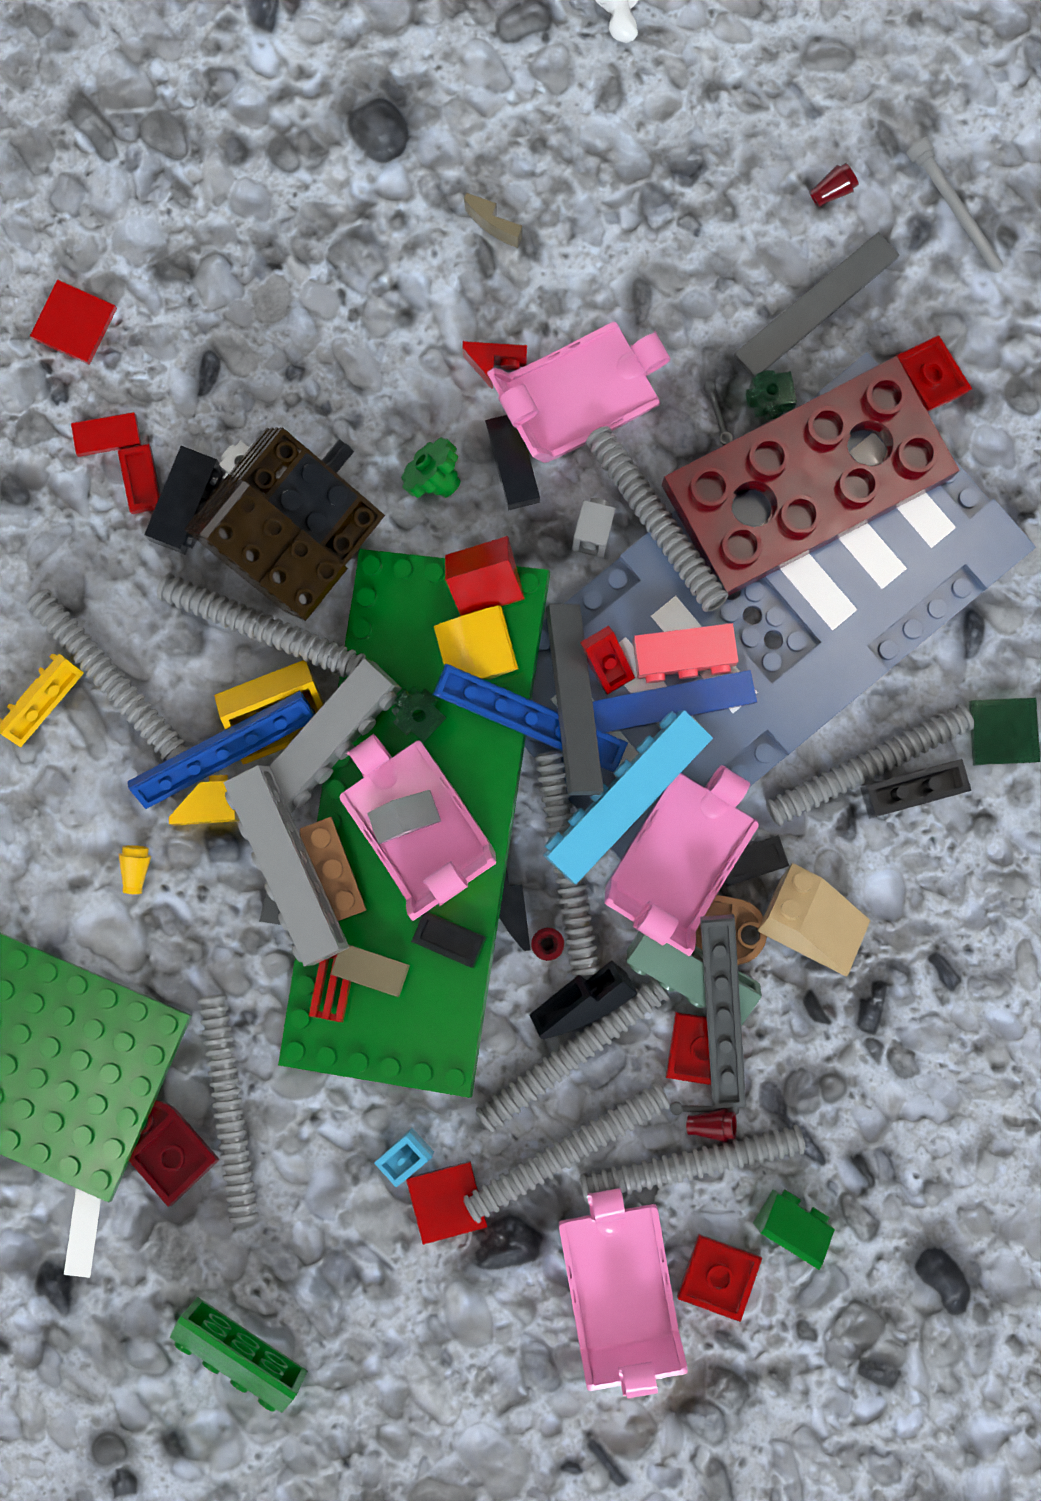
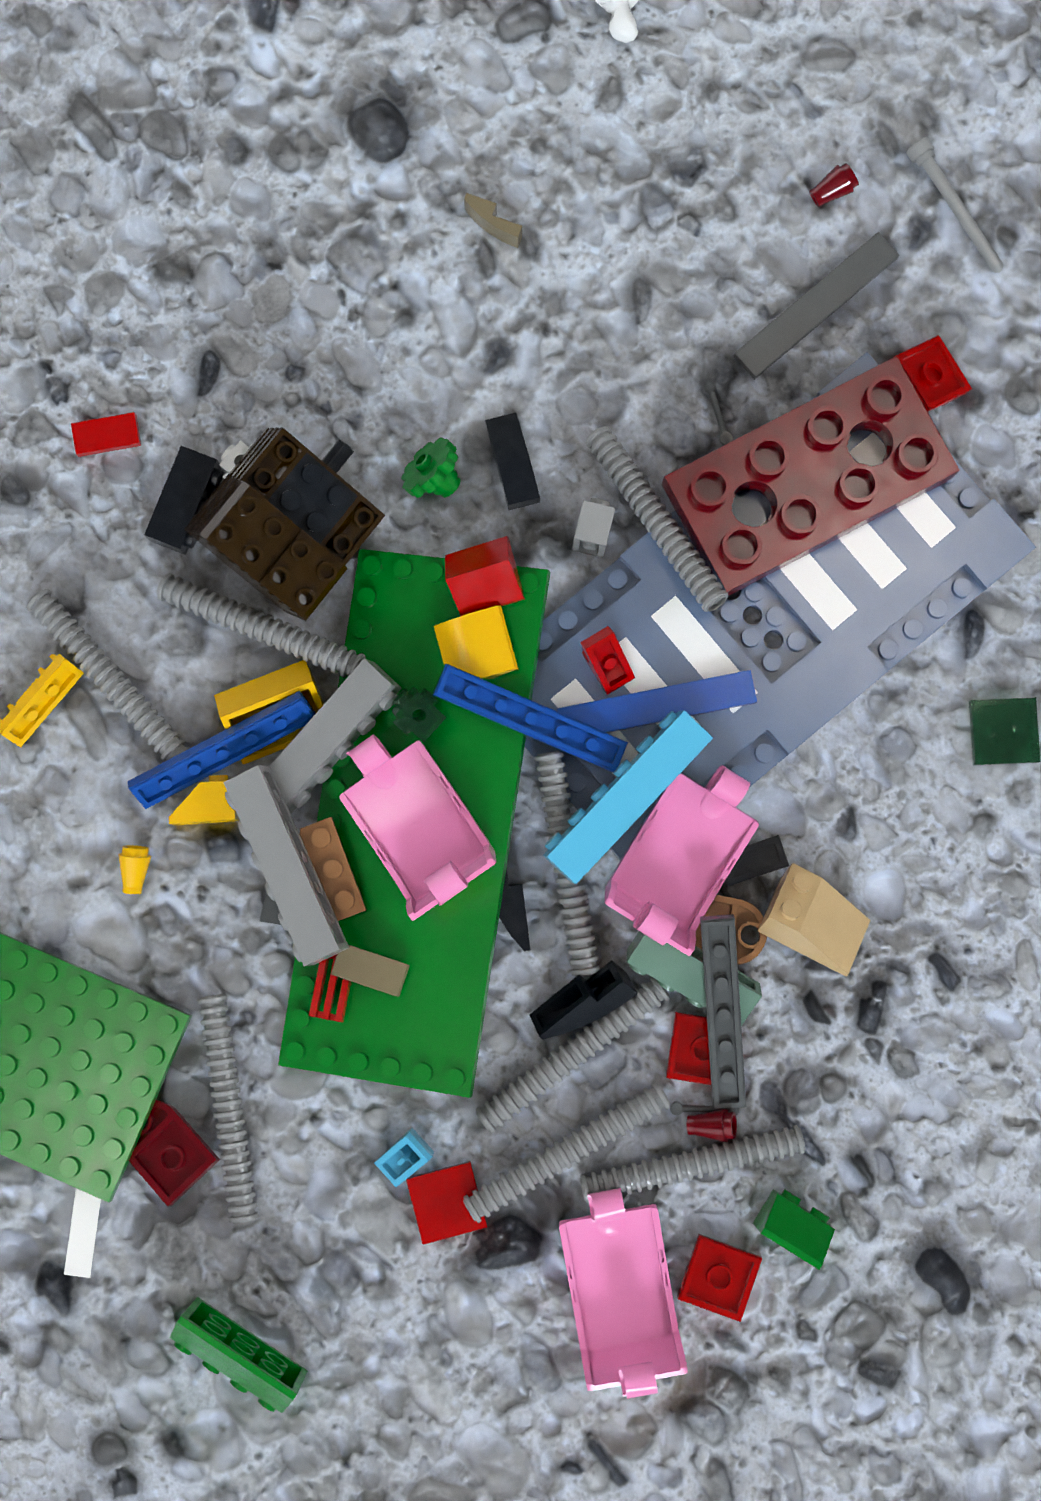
red tile [30,279,117,365] -> none
red tile [117,444,161,514] -> none
light grey slope [367,790,441,844] -> none
black tile [411,911,487,968] -> none
red slope [462,341,527,389] -> none
bright pink panel [487,322,671,463] -> none
dark red cone [531,927,564,961] -> none
dark grey tile [546,604,604,795] -> none
coral brick [632,623,738,683] -> none
clear green brick [745,370,797,420] -> none
light grey piece [766,703,974,826] -> none
black brick [860,759,972,819] -> none

